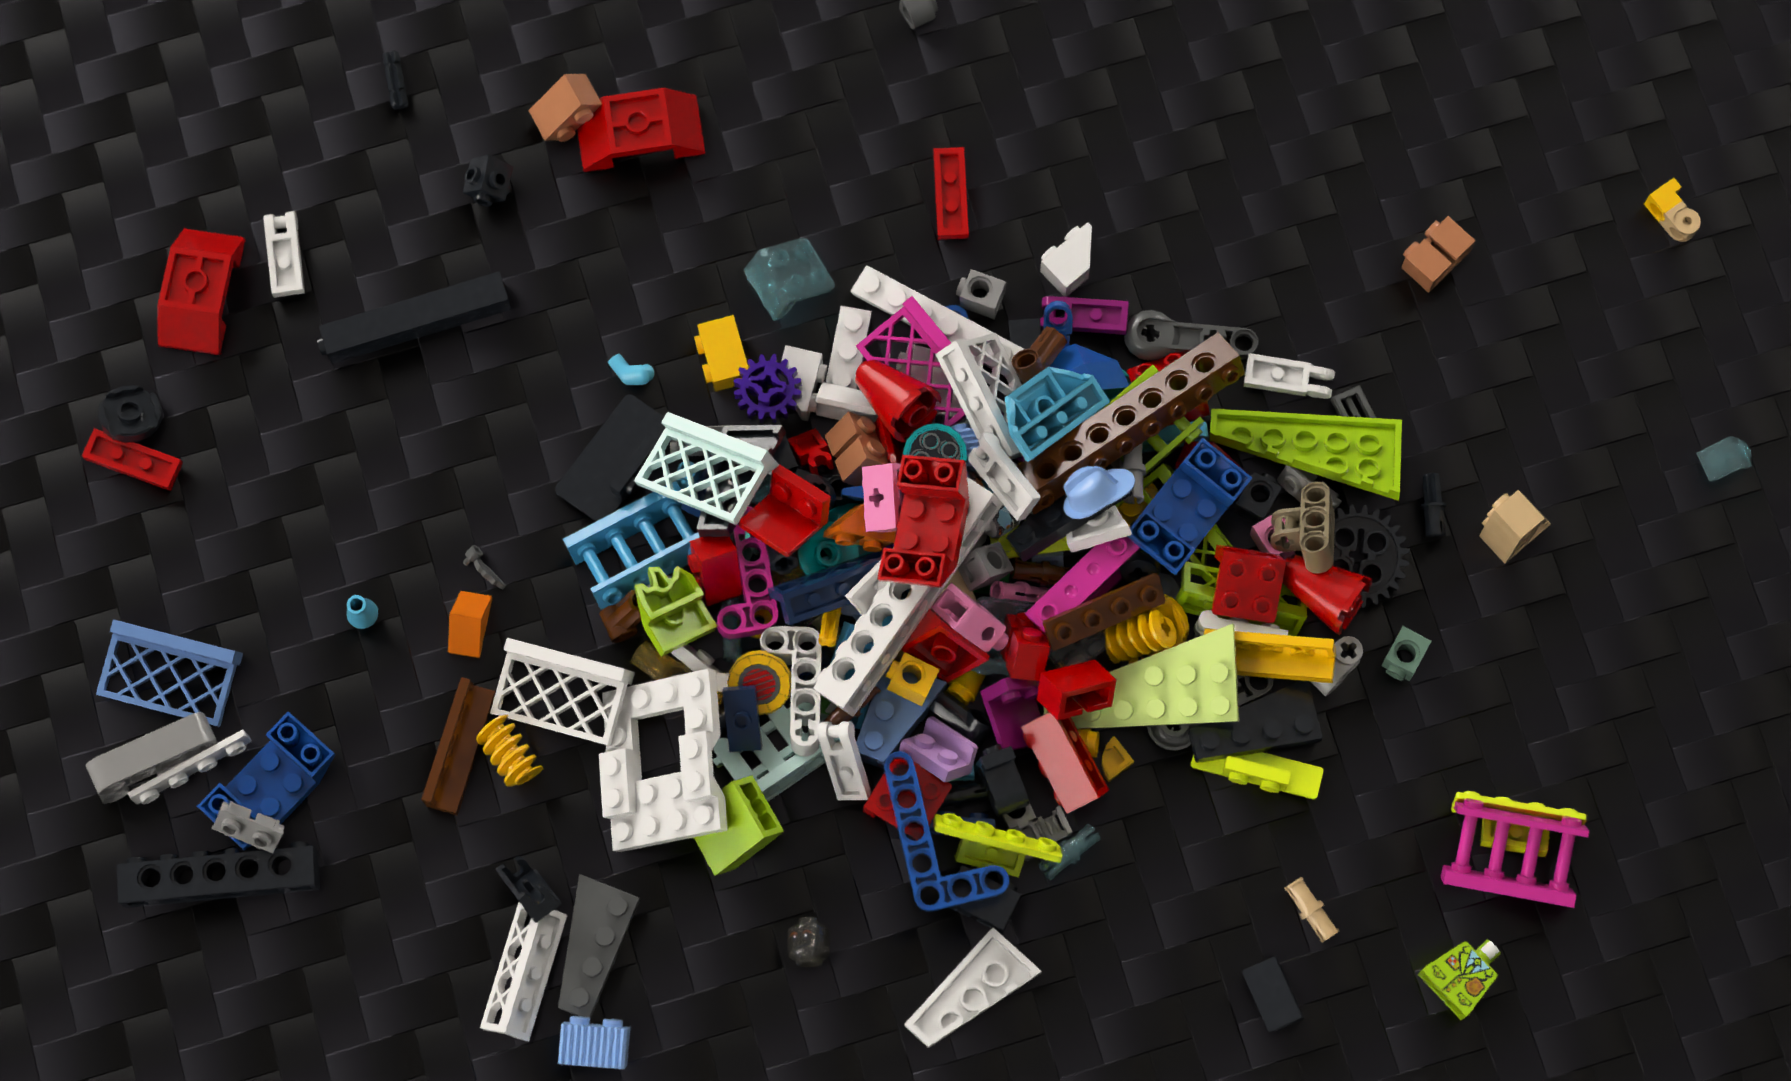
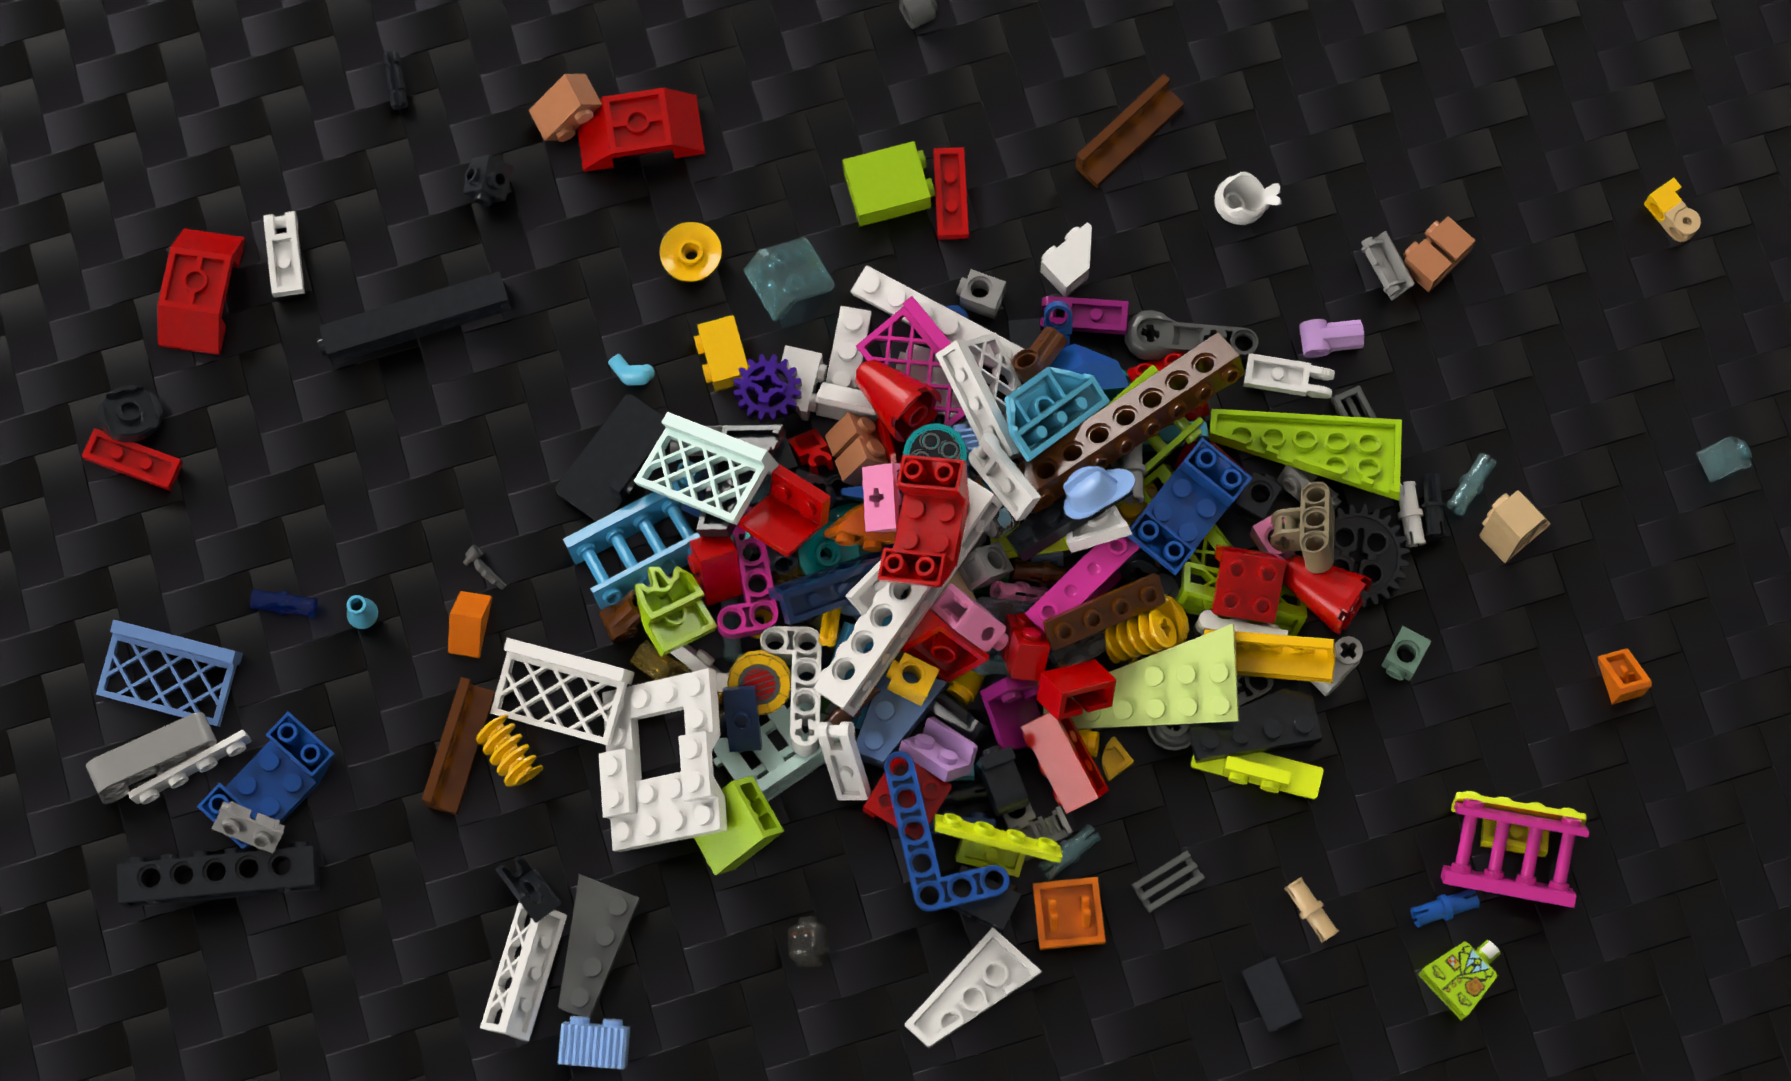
none -> clear blue pin [250,588,318,618]
none -> yellow dish [660,222,722,282]
none -> lime brick [843,141,935,227]
none -> orange plate [1032,877,1105,950]
none -> reddish brown fence [1075,74,1184,188]
none -> dark grey tile [1132,851,1205,914]
none -> white hat [1215,172,1281,225]
none -> lavender piece [1299,319,1364,358]
none -> light grey hinge [1361,231,1415,300]
none -> white pin [1397,481,1426,548]
none -> blue pin [1410,888,1480,928]
none -> clear light blue pin [1446,453,1496,515]
none -> orange slope [1597,648,1652,704]

